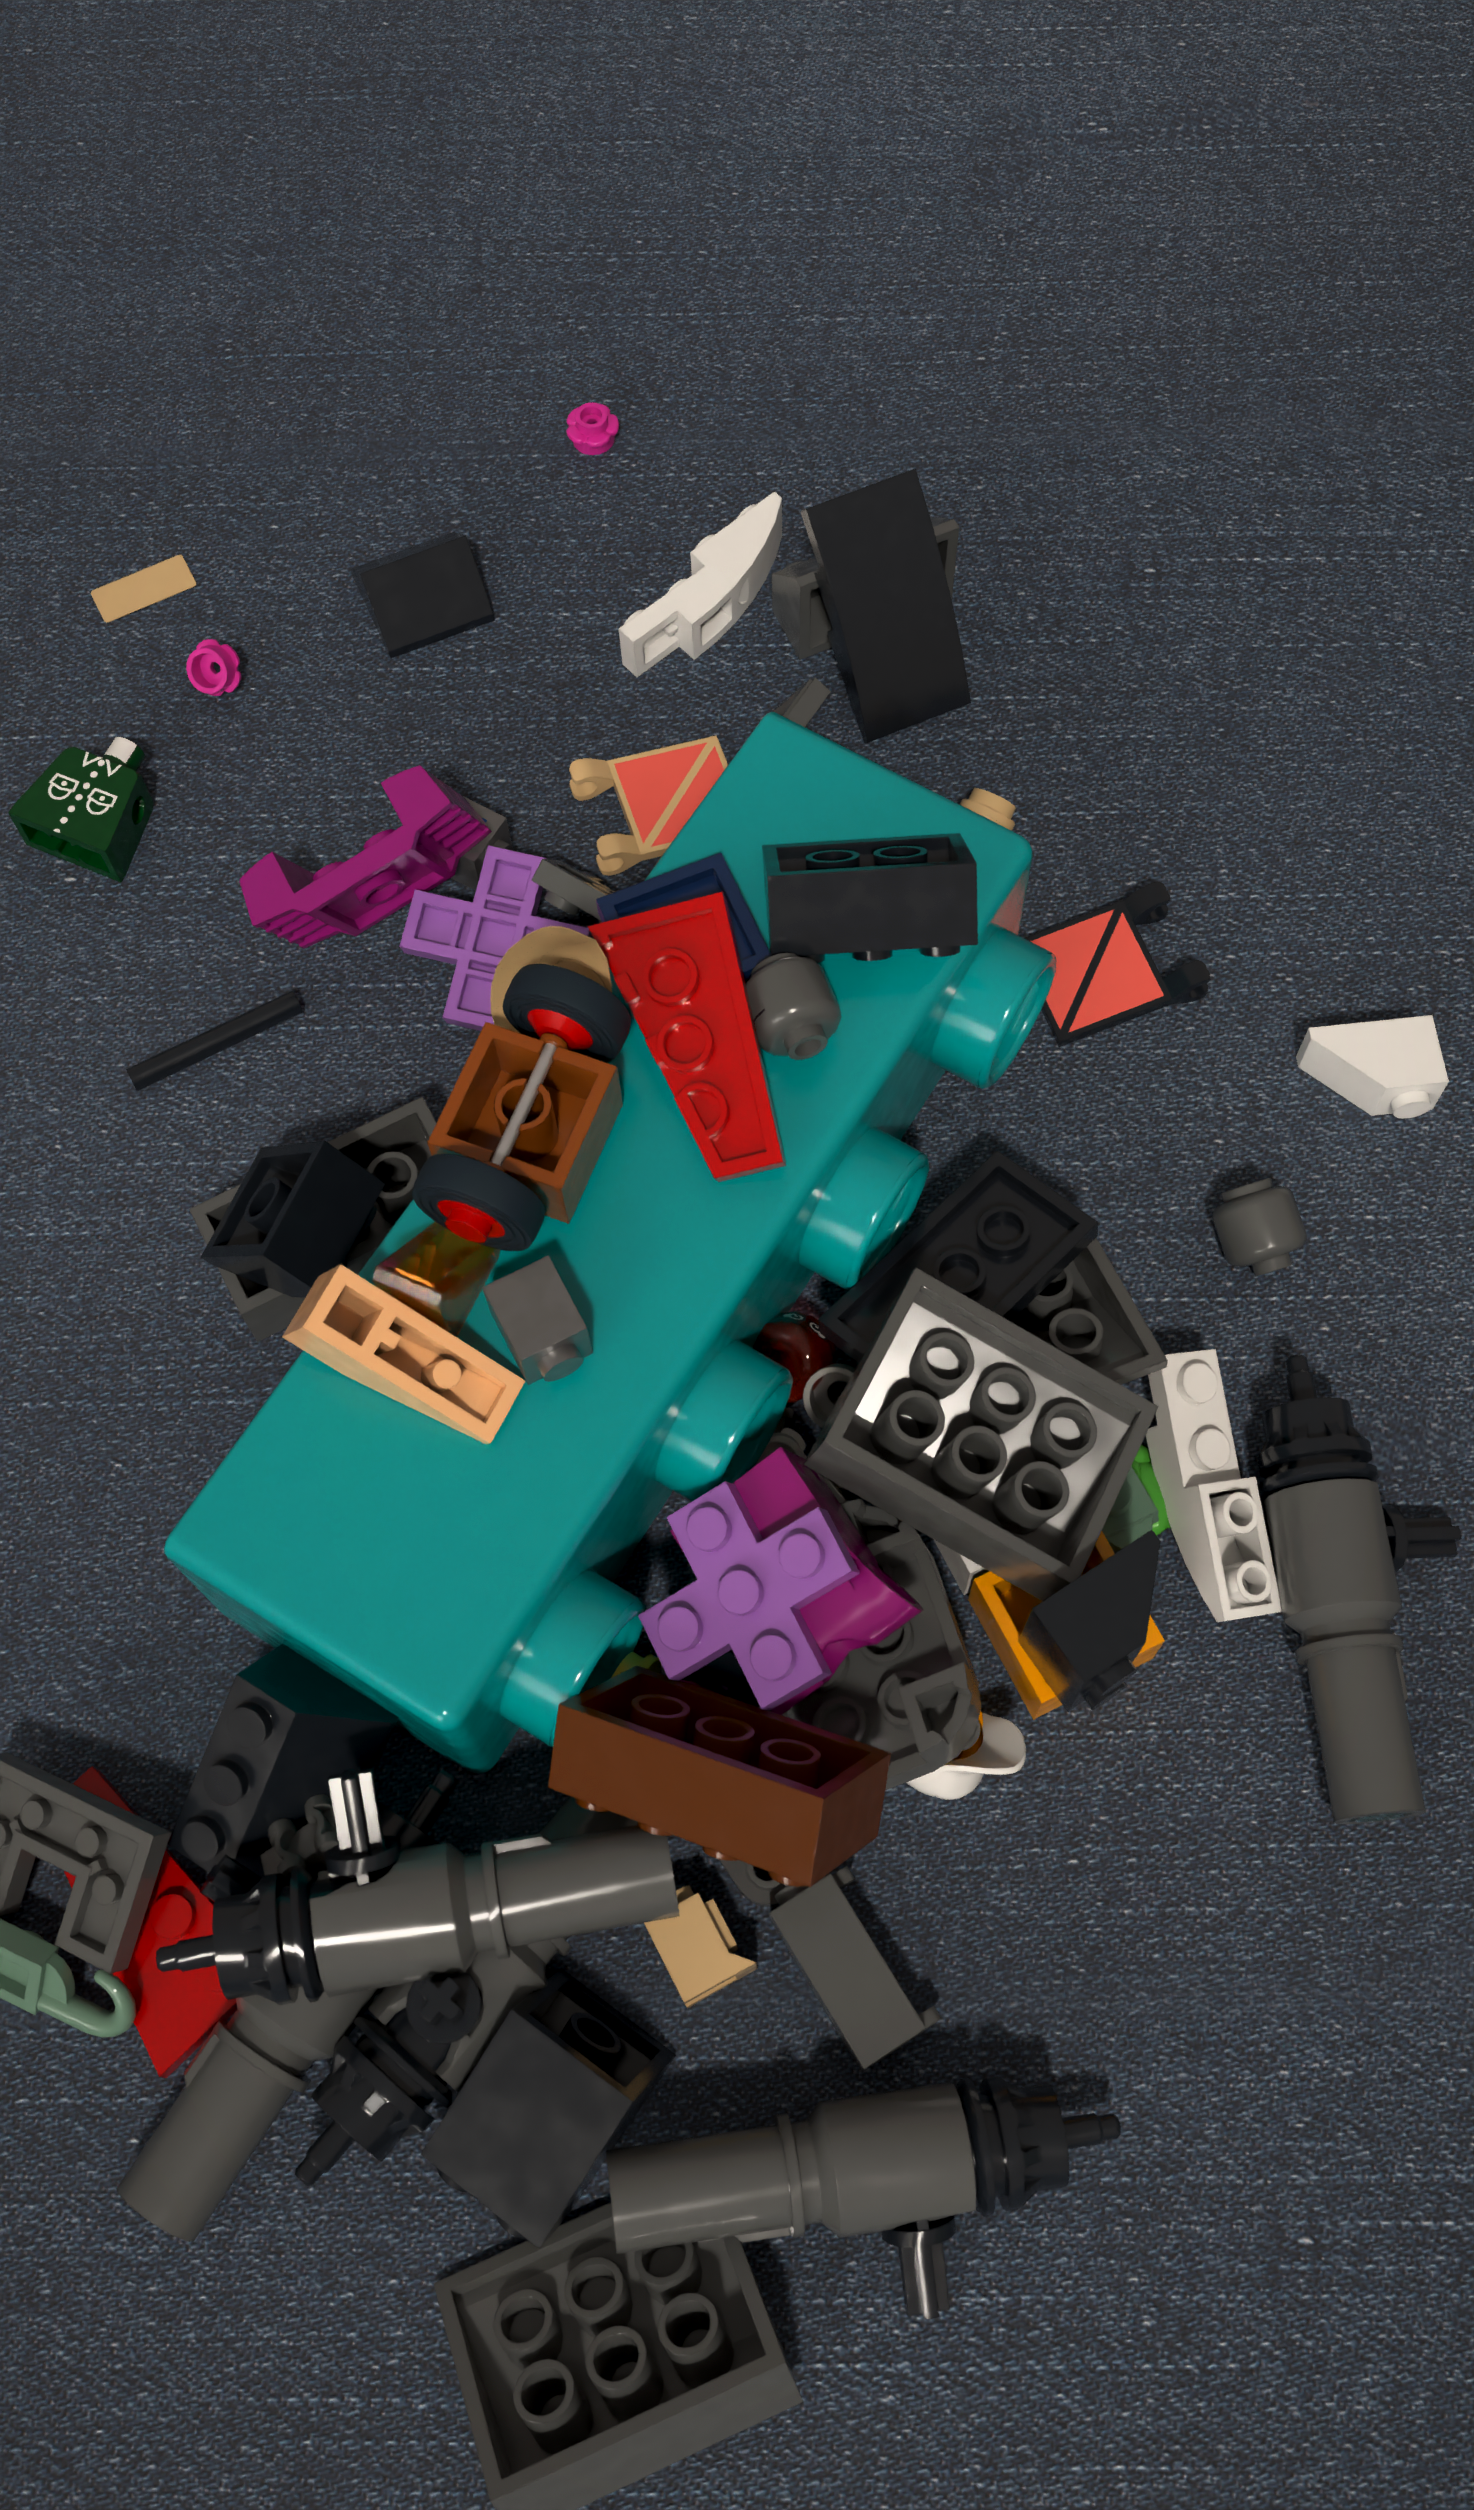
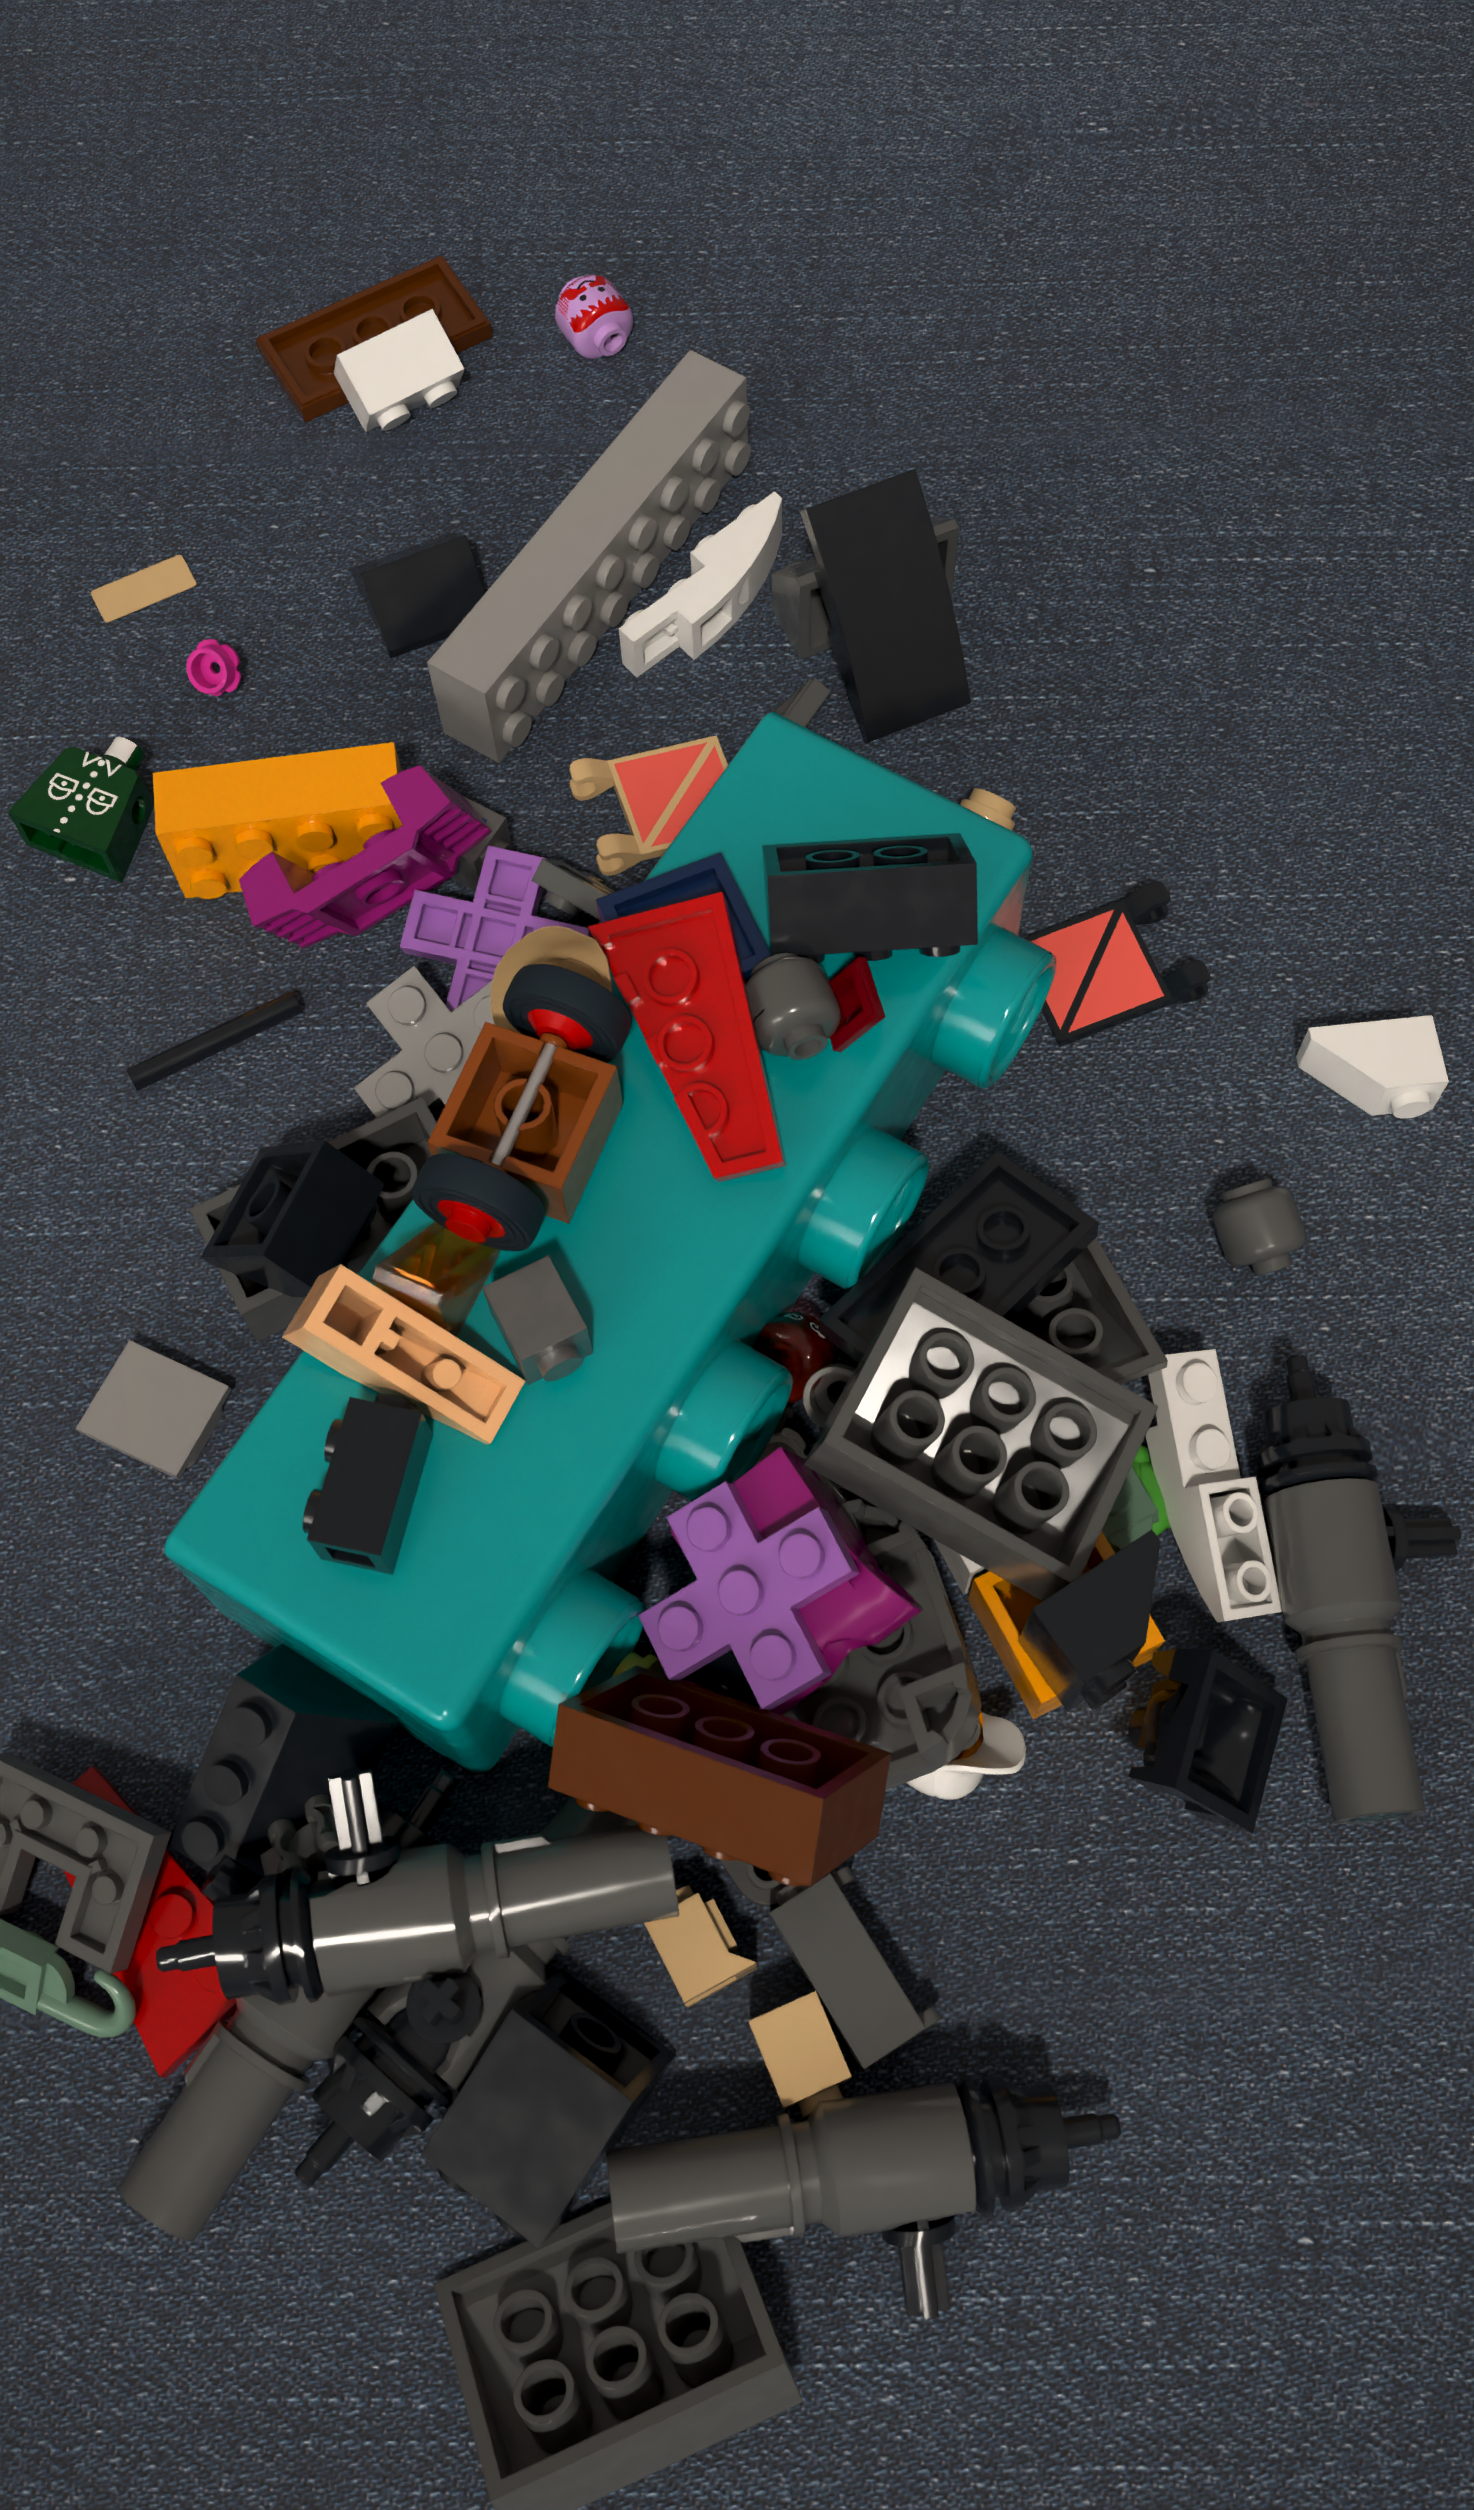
dark pink plate [567,402,619,455] -> none
none -> light grey piece [75,1340,232,1480]
none -> light orange brick [153,742,403,899]
none -> reddish brown tile [255,255,493,422]
none -> black brick [303,1394,433,1575]
none -> white brick [334,309,464,432]
none -> light grey plate [354,966,494,1118]
none -> light grey brick [427,350,751,763]
none -> lavender head [555,275,634,359]
none -> tan brick [748,1991,852,2117]
none -> dark red slope [829,957,885,1052]
none -> black brick [1128,1648,1287,1833]

